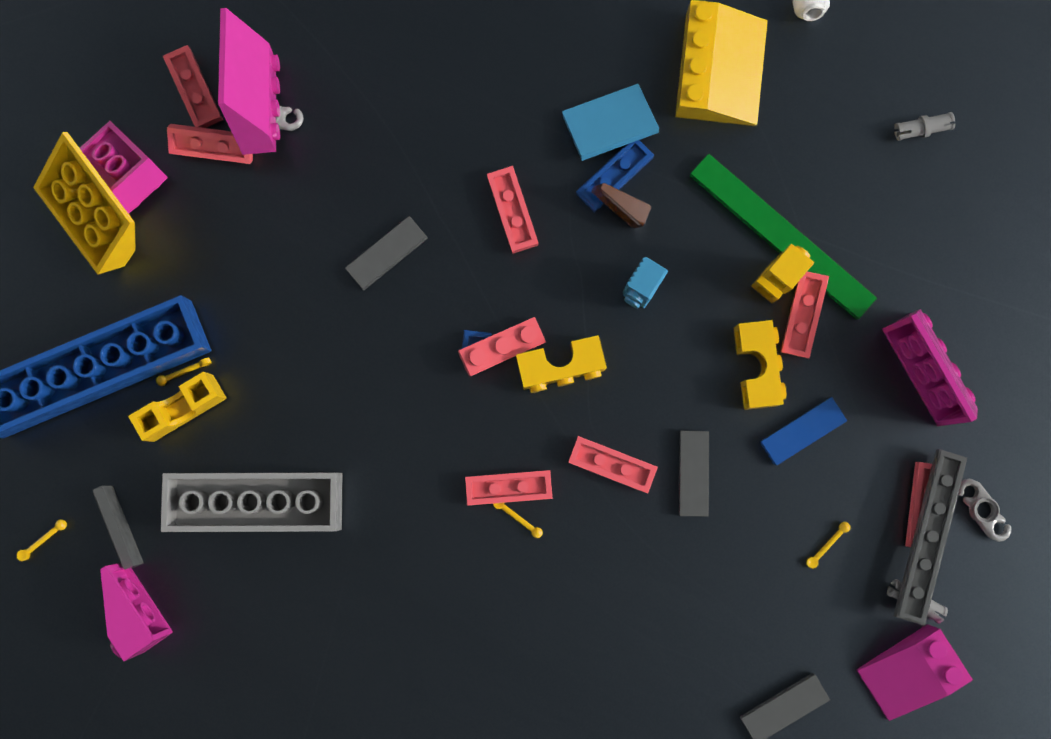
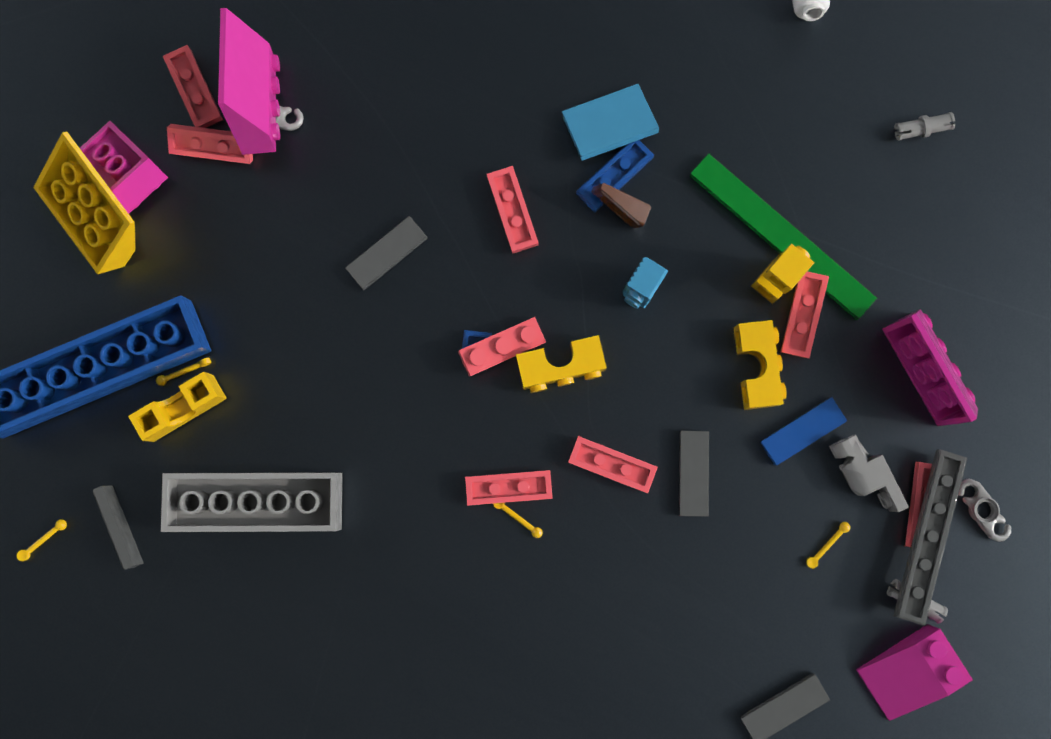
dark pink slope [100,563,173,661] -> none
yellow slope [675,0,768,126] -> none
none -> light grey plate [829,435,909,512]

